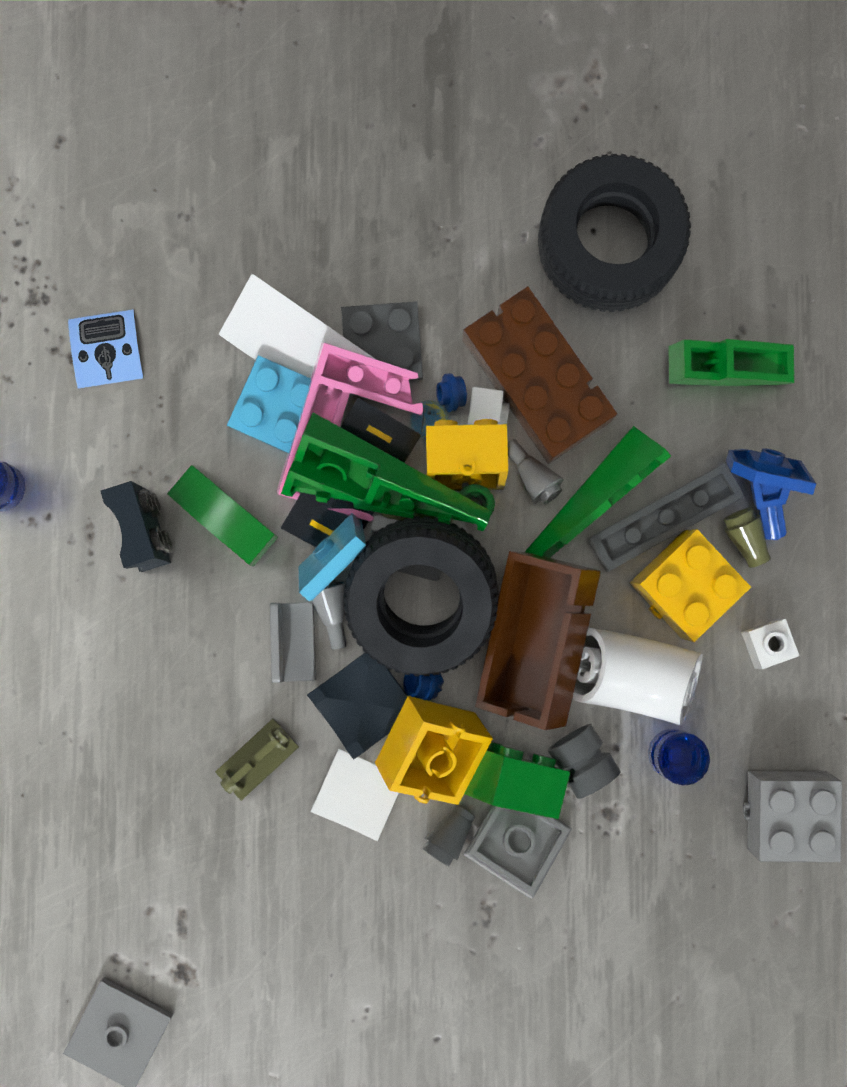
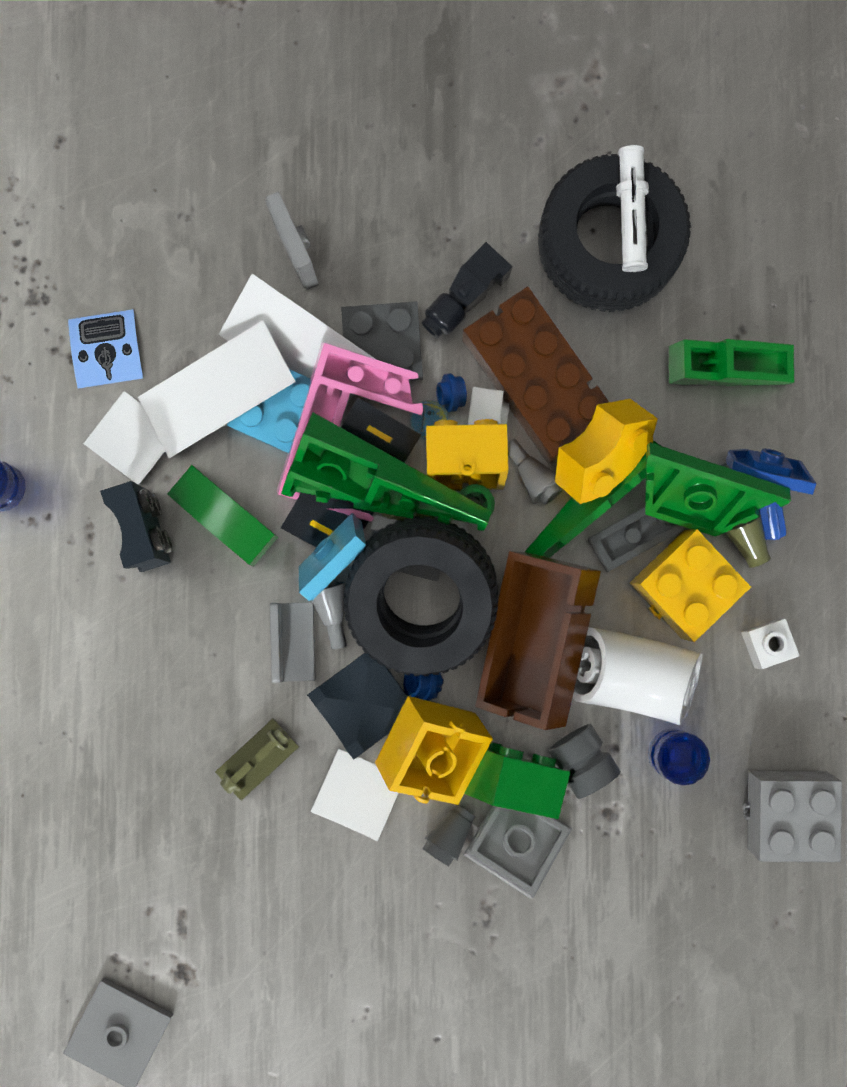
none -> white sticker [83,391,165,485]
none -> white sticker [138,320,296,458]
none -> light grey plate [265,191,319,290]
none -> black piece [421,242,513,339]
none -> yellow brick [555,398,658,504]
none -> white pin [616,145,649,272]
none -> green wing [645,442,791,537]

